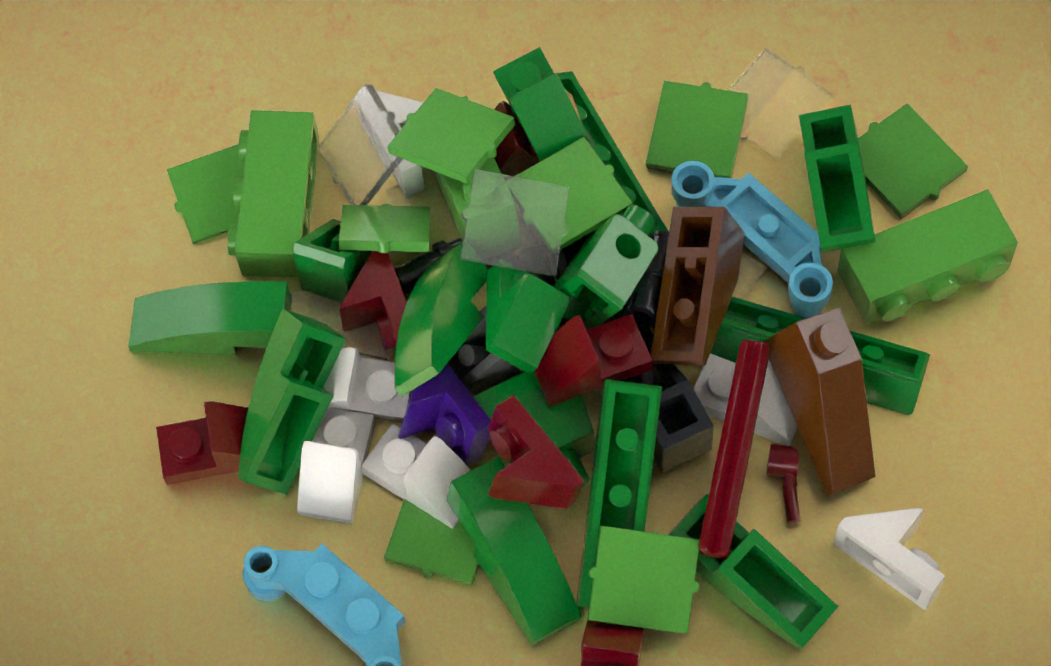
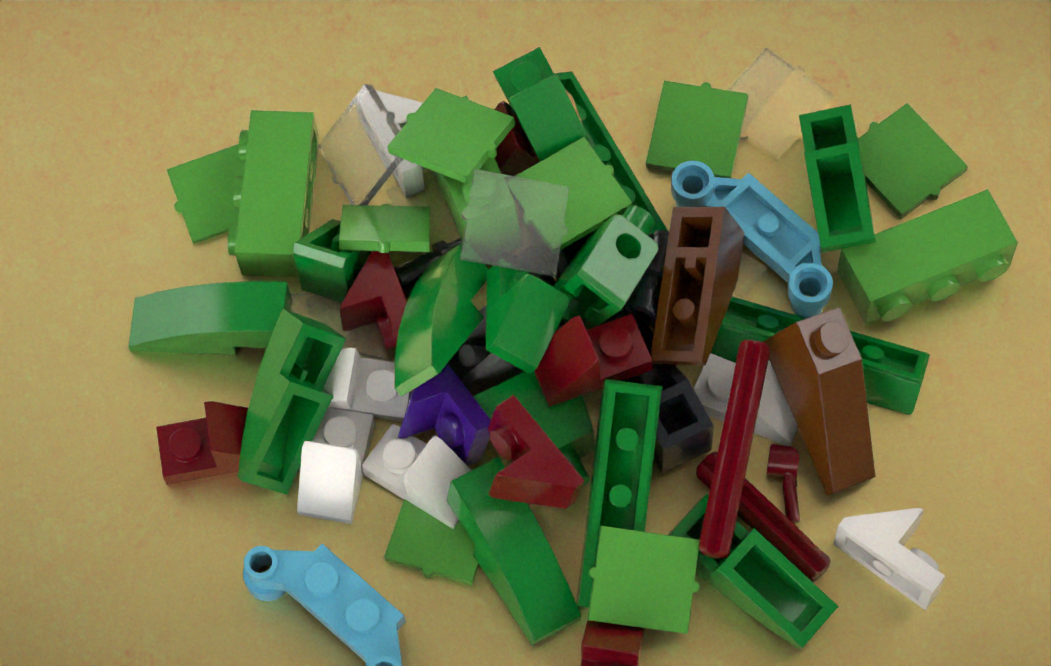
none -> dark red axle [696,451,831,582]

